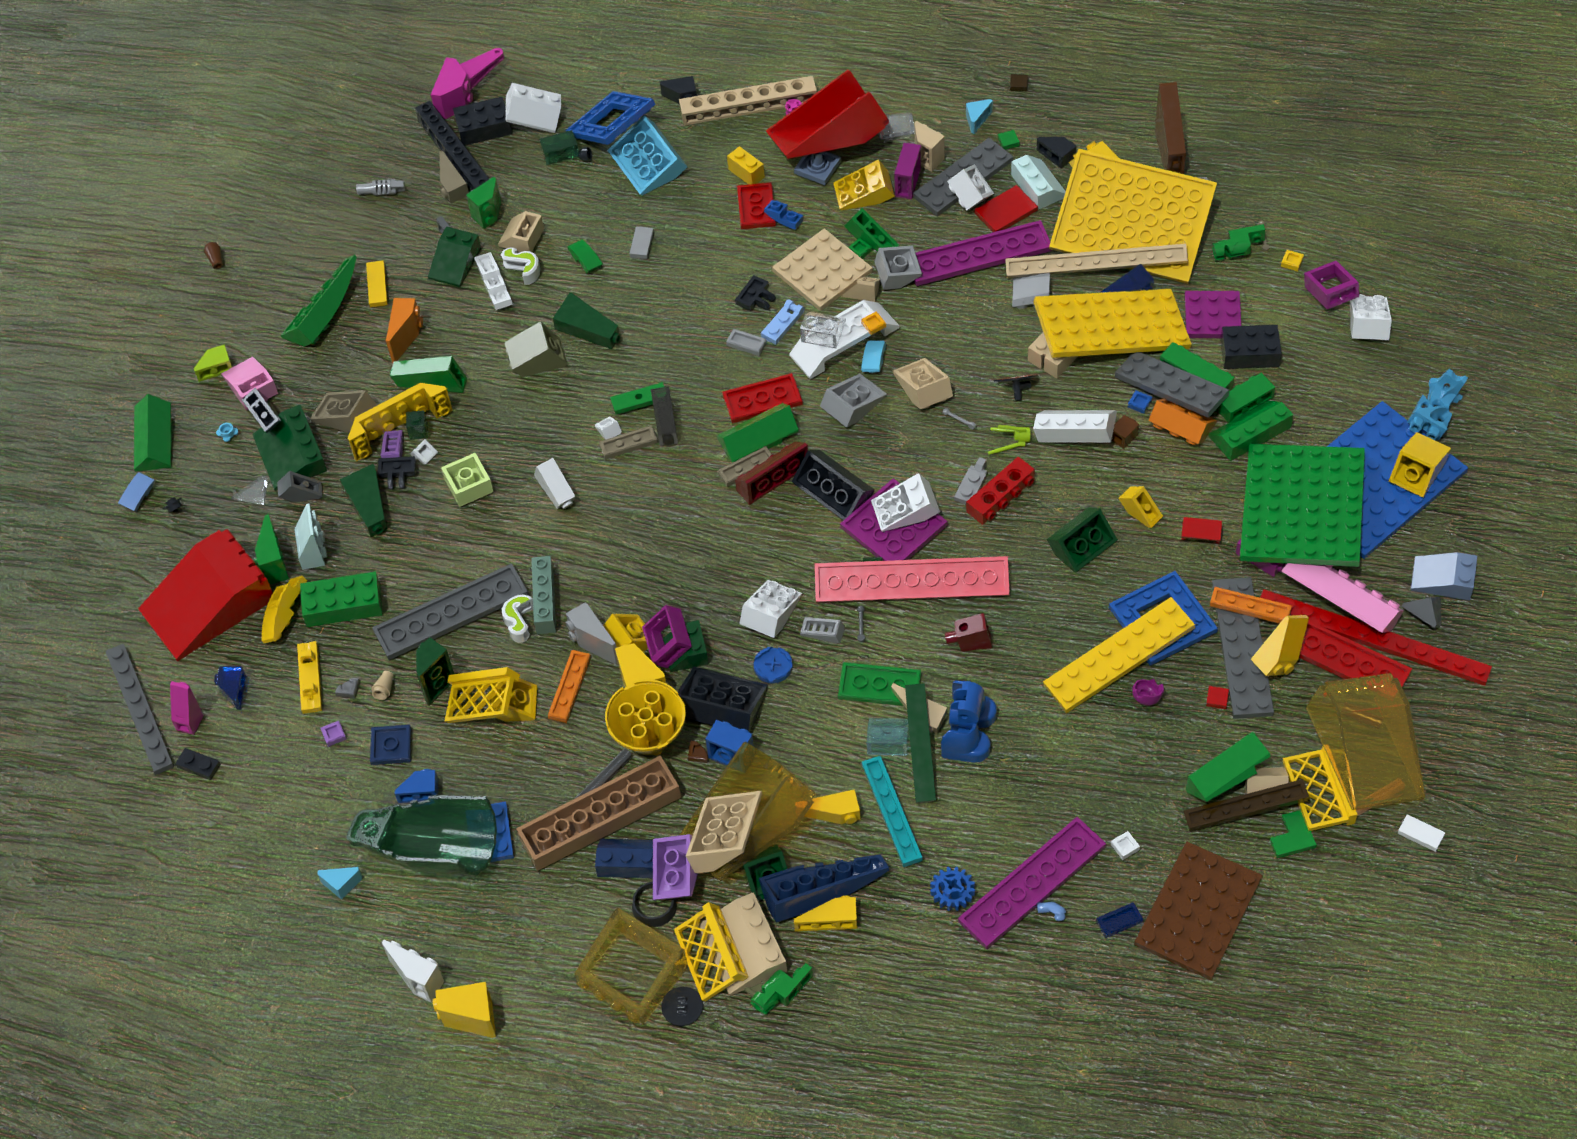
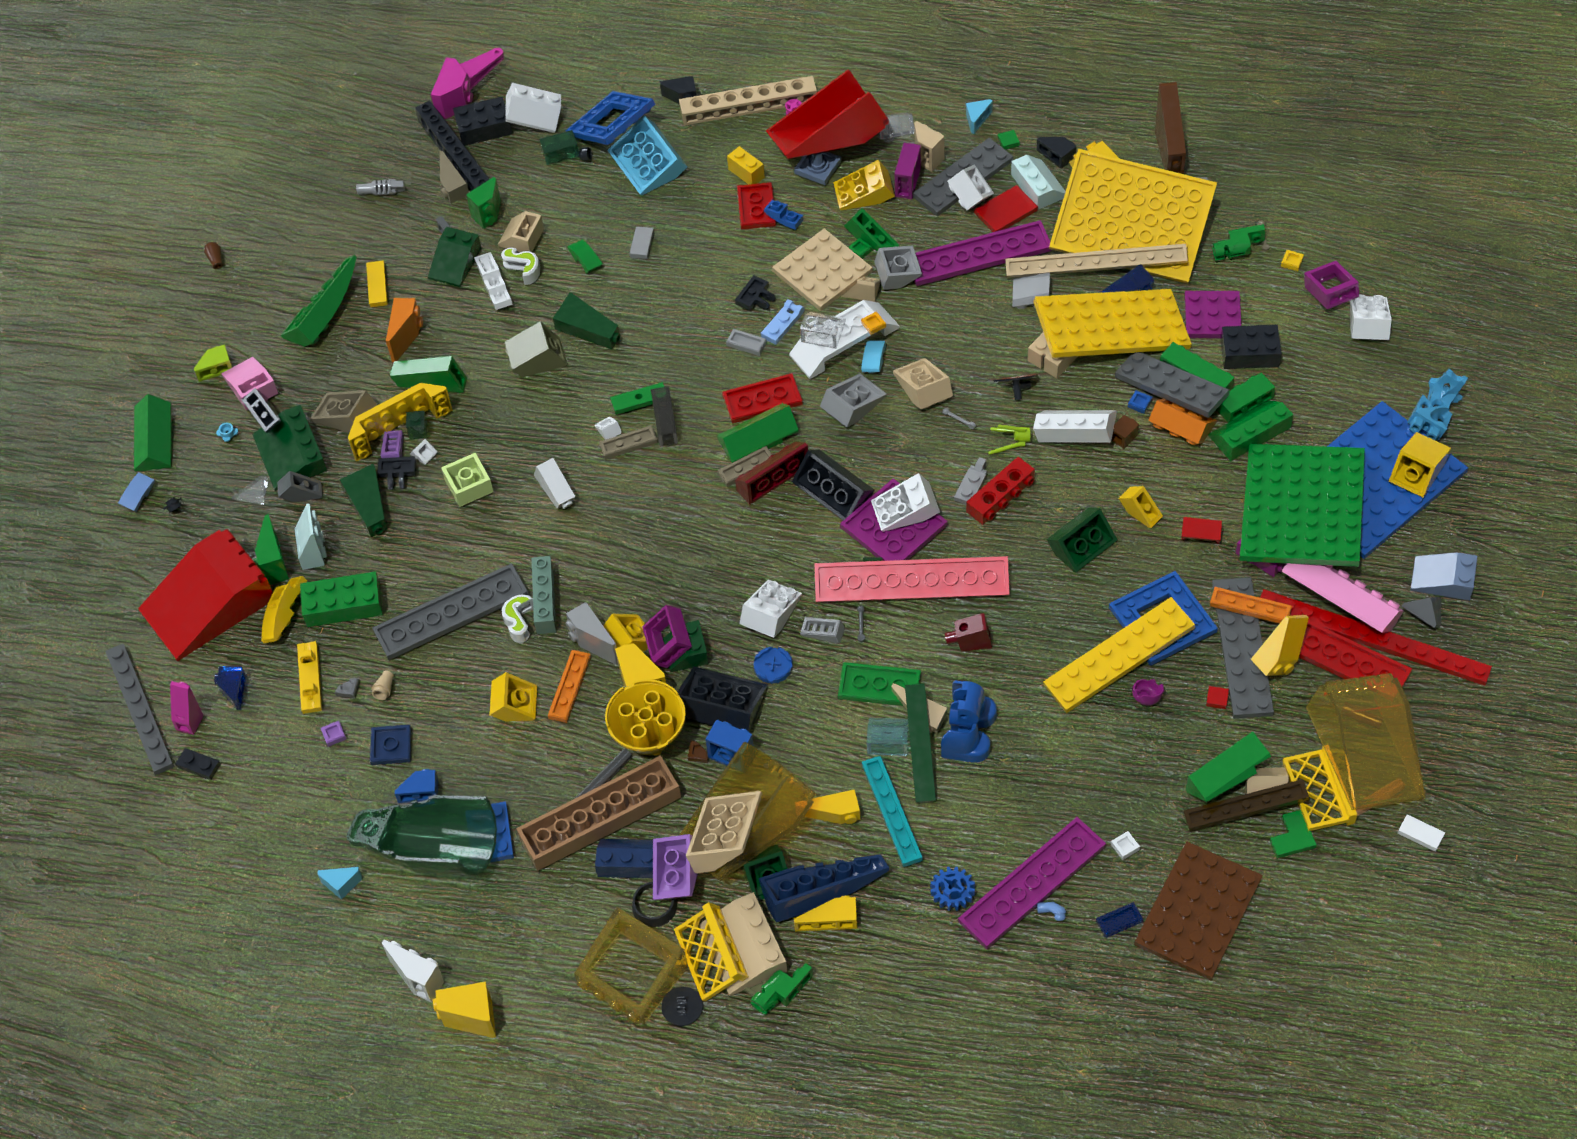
dark green slope [416,637,454,706] -> none
yellow fence [444,667,520,723] -> none
dark brown tile [1010,74,1028,91] -> none

